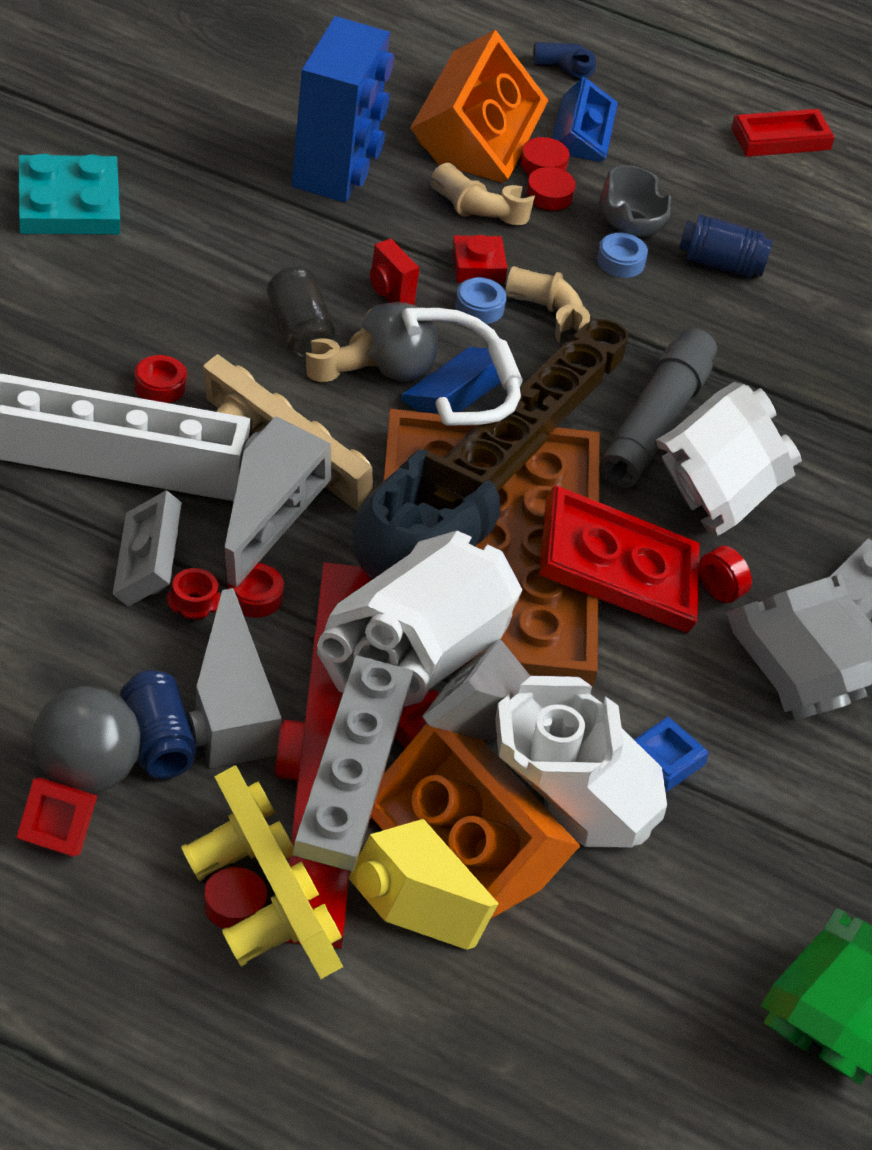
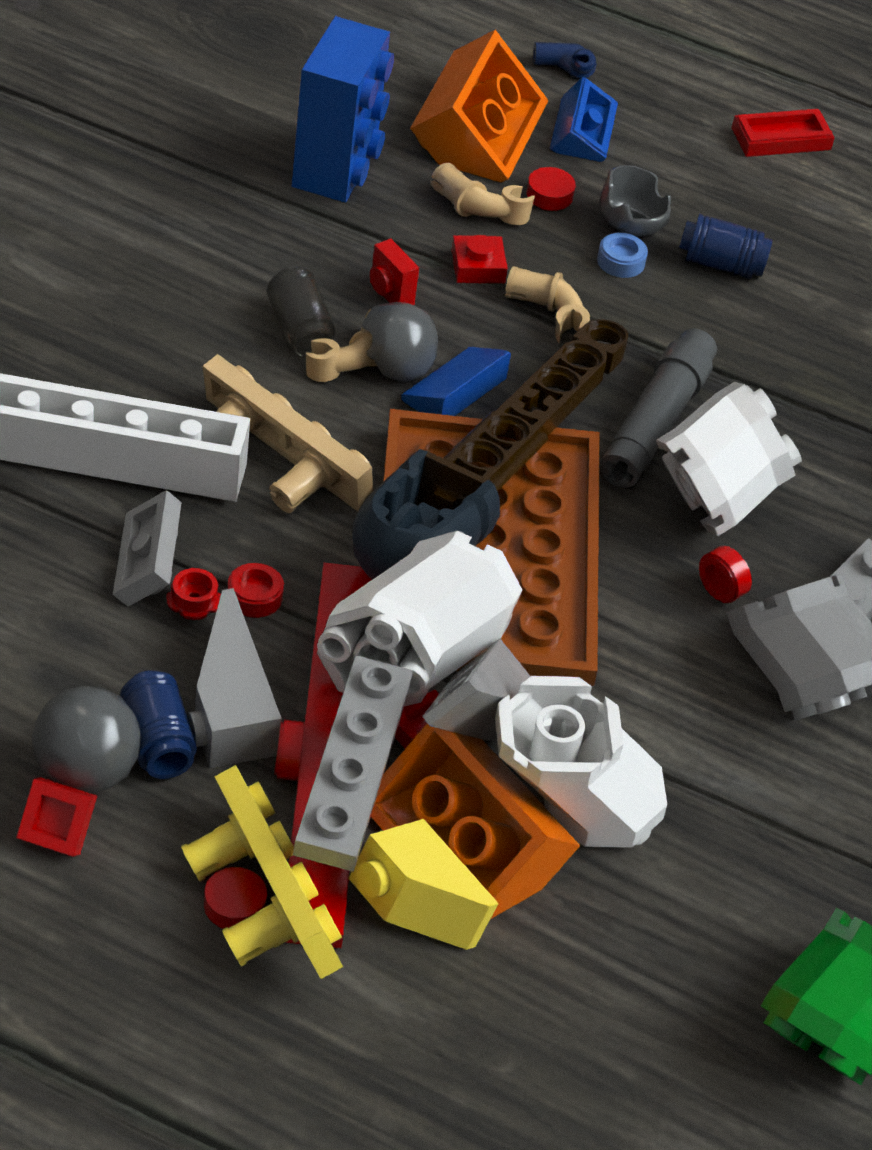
teal plate [19,154,120,235] -> none
red tile [134,355,187,403] -> none
light grey slope [225,416,331,587] -> none
white piece [402,308,523,426] -> none
medium blue tile [455,277,507,324] -> none
red tile [521,137,569,175] -> none
red tile [539,485,700,633] -> none
blue tile [634,716,709,793] -> none

